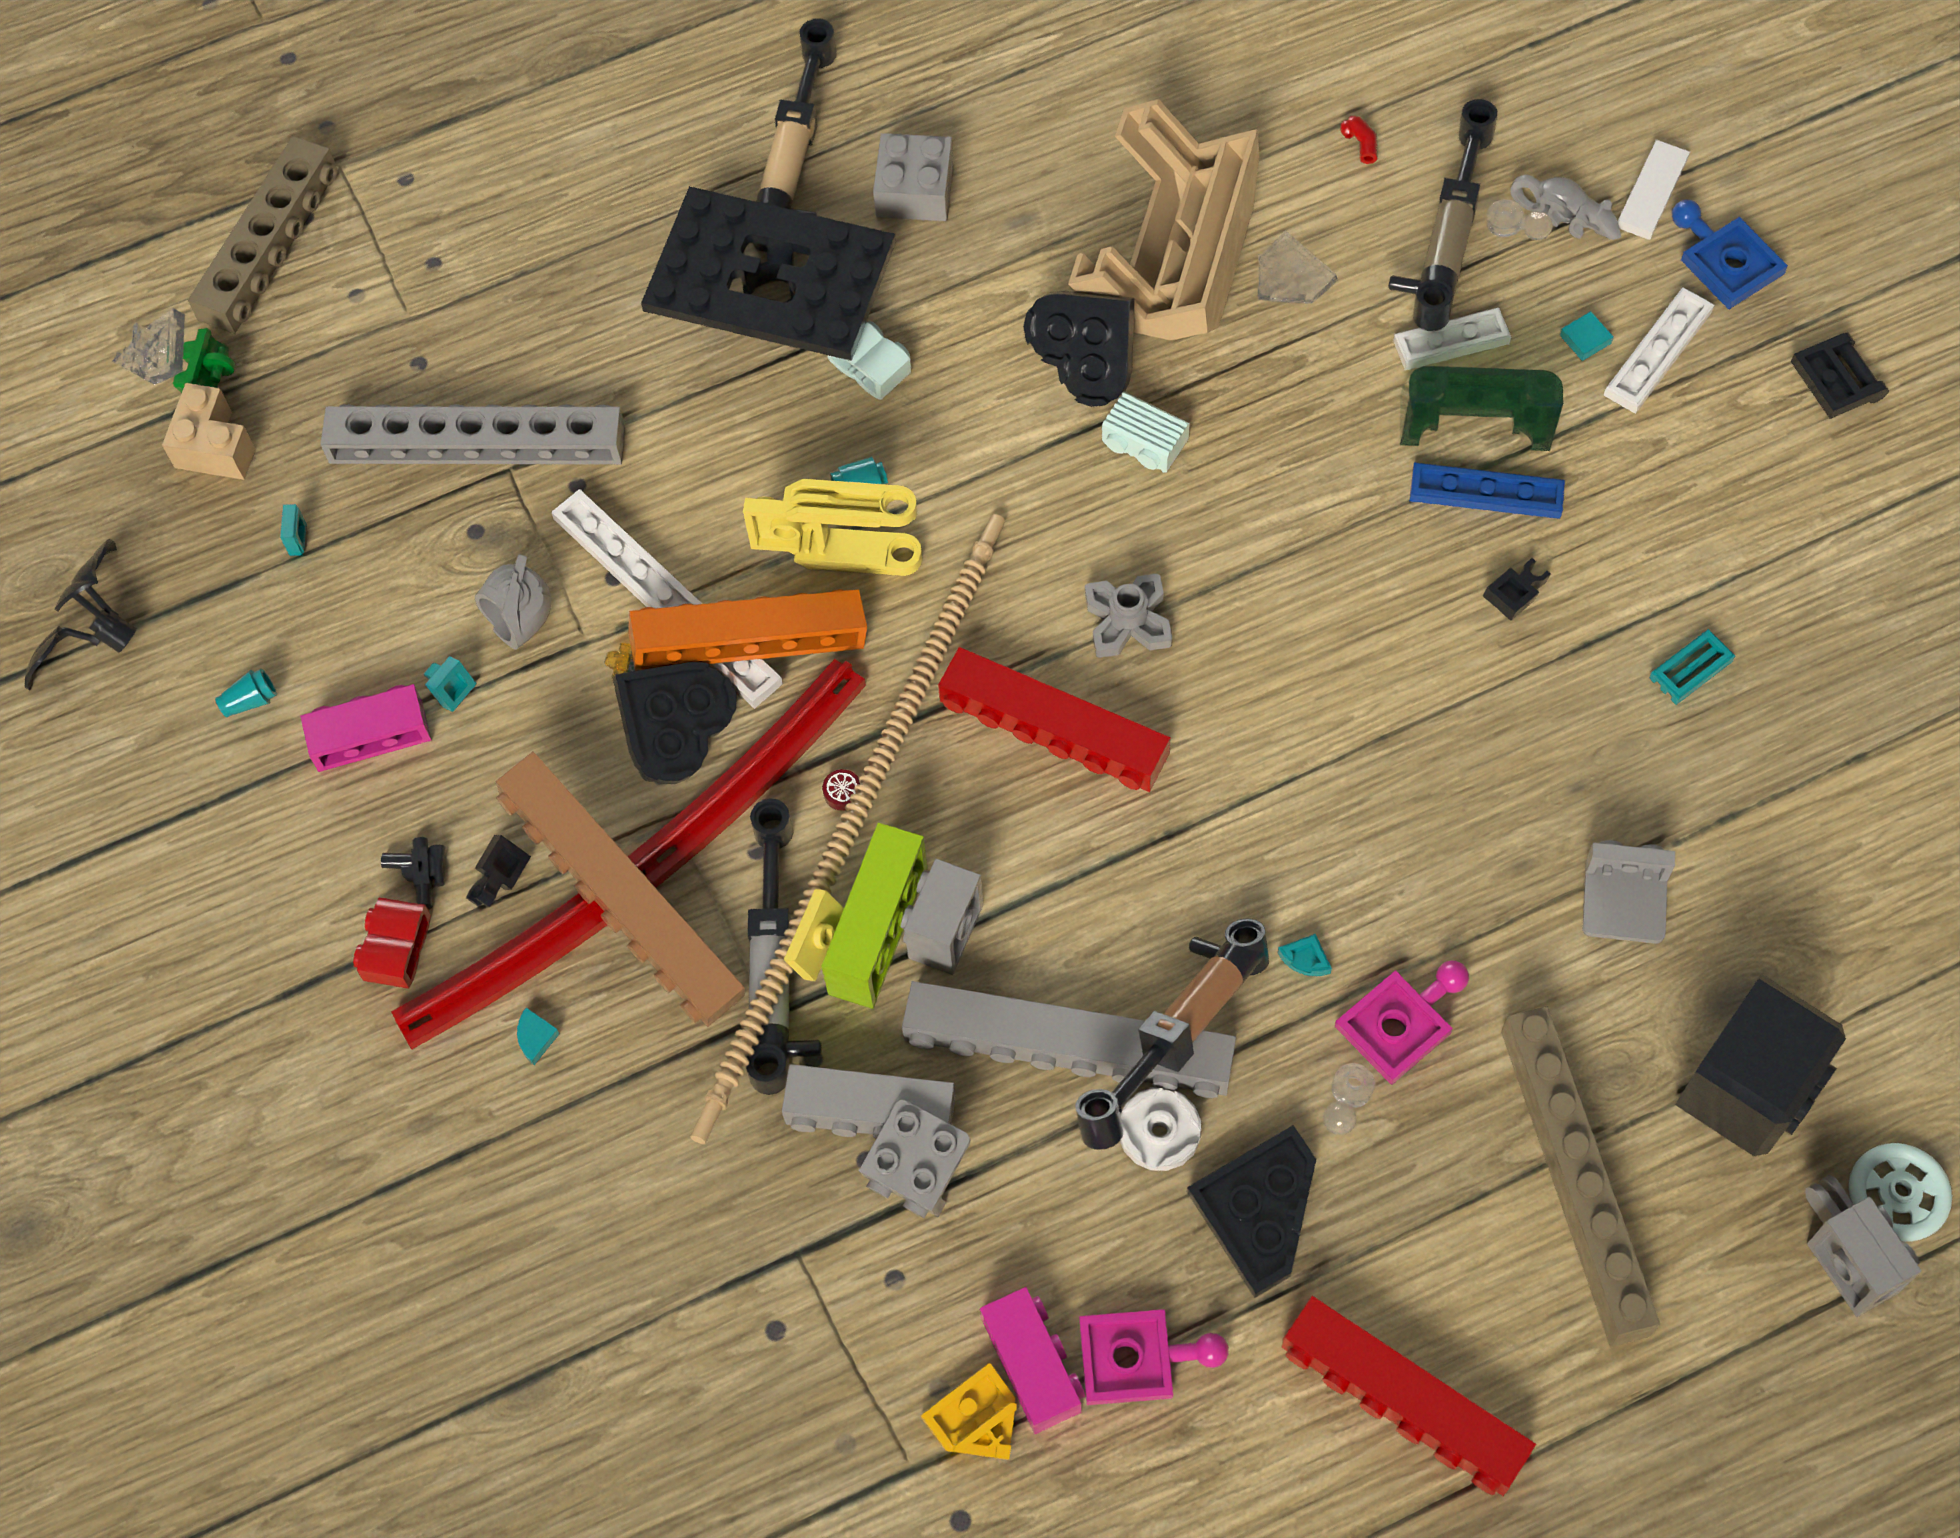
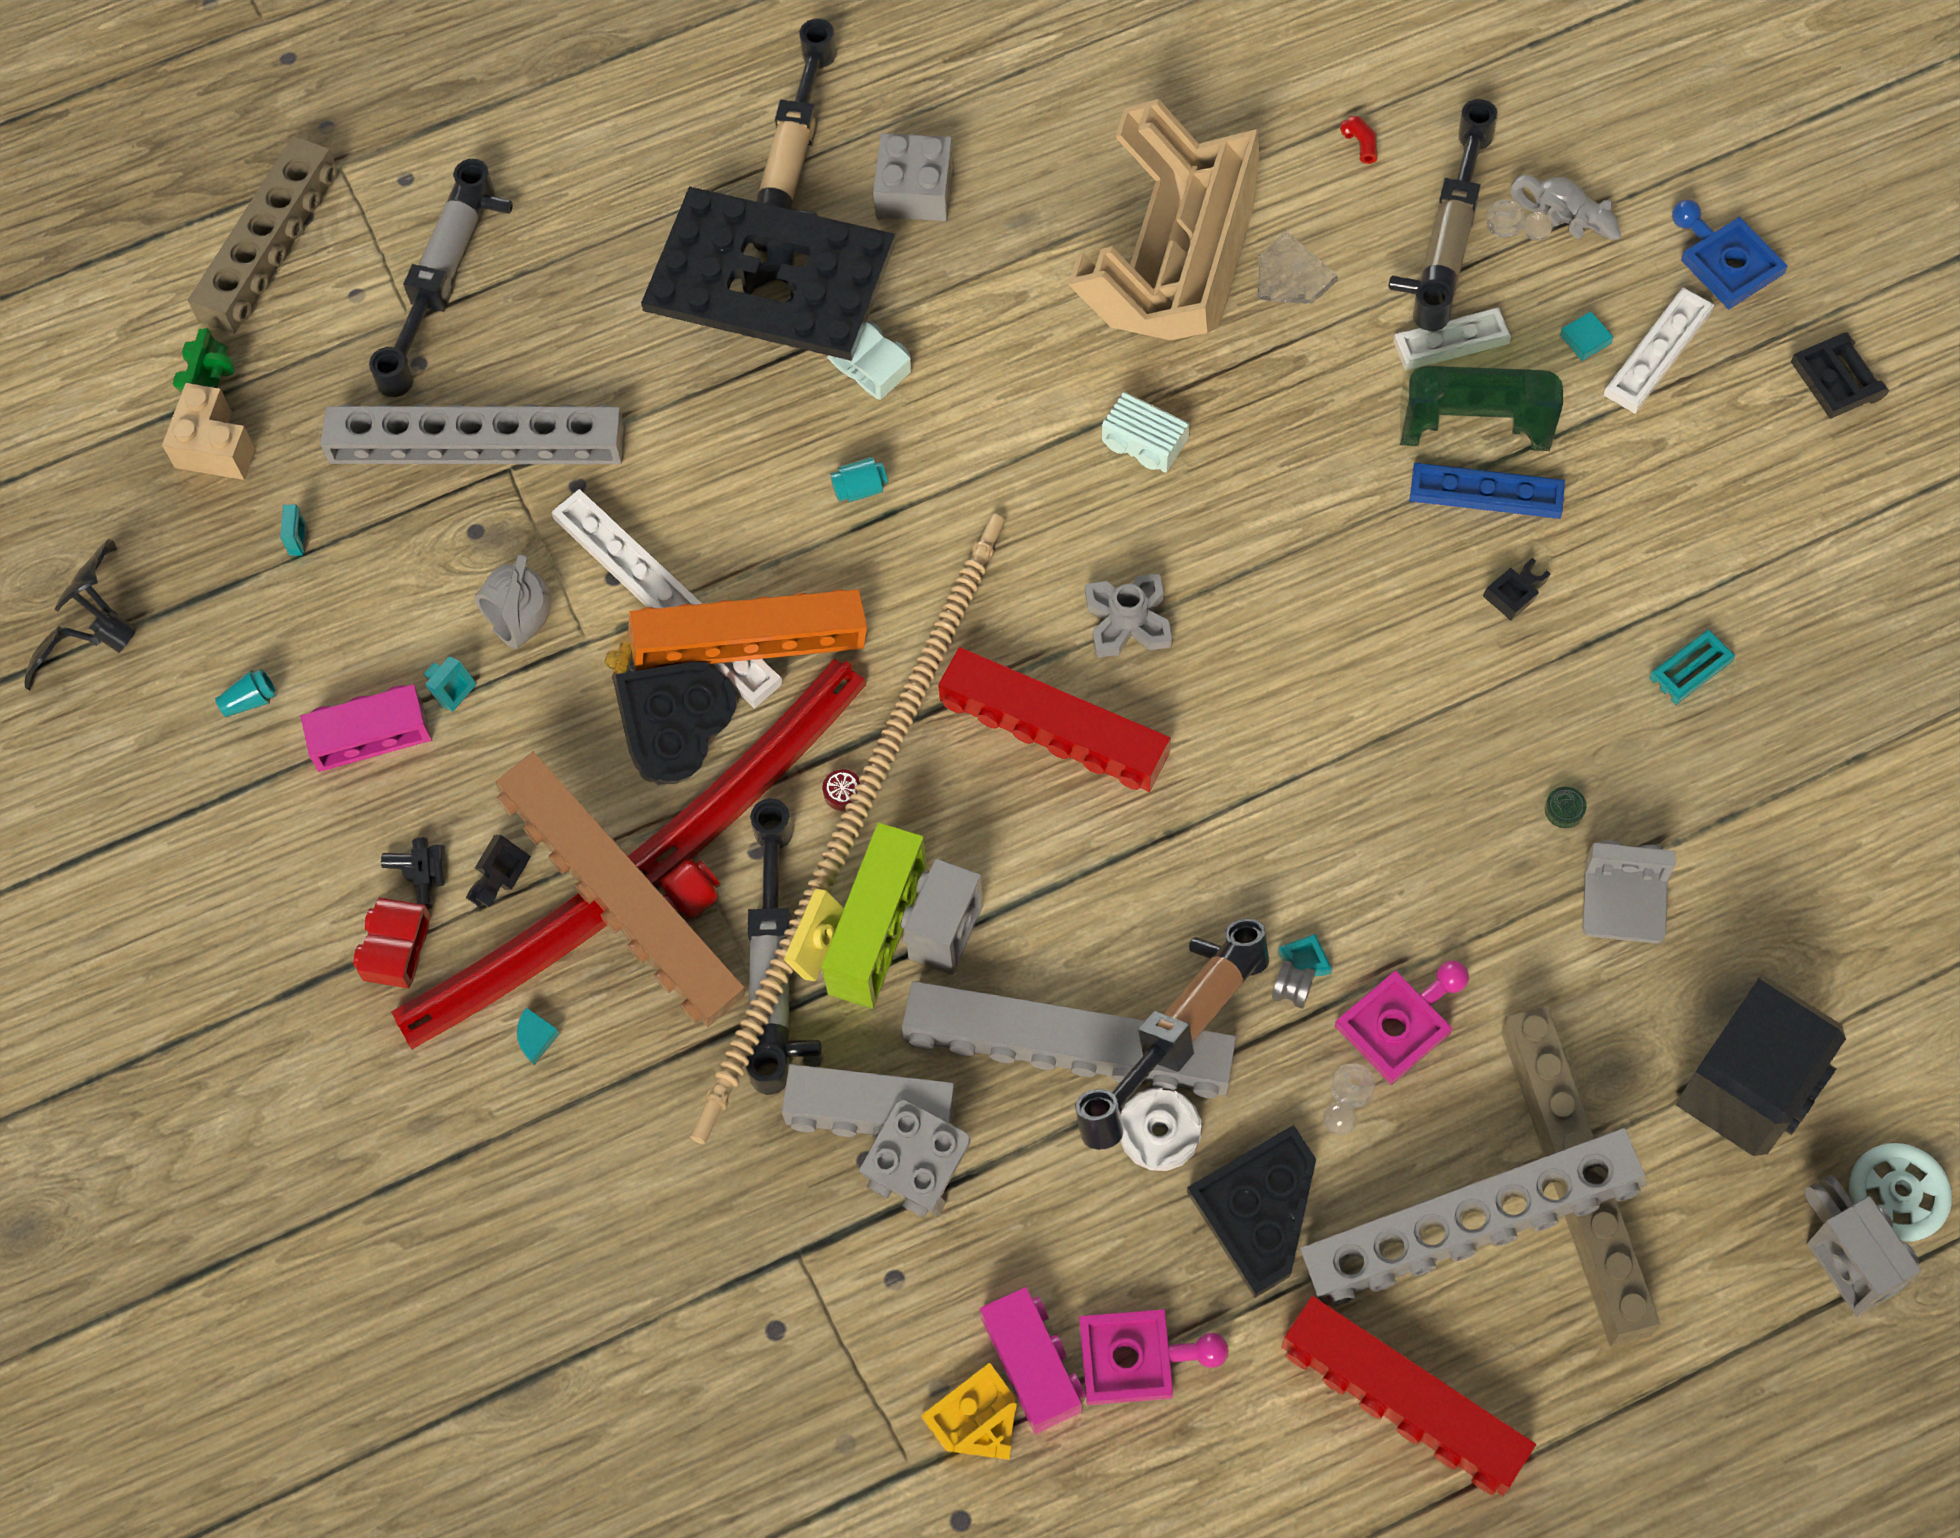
clear slope [113,308,185,385] -> none
light yellow plate [743,479,922,576] -> none
black plate [1023,291,1135,407] -> none
white tile [1618,140,1690,240] -> none
none -> black piece [369,158,513,397]
none -> red head [661,860,721,919]
none -> flat silver wheel [1272,960,1315,1009]
none -> light grey brick [1300,1128,1646,1306]
none -> clear green tile [1545,787,1587,828]

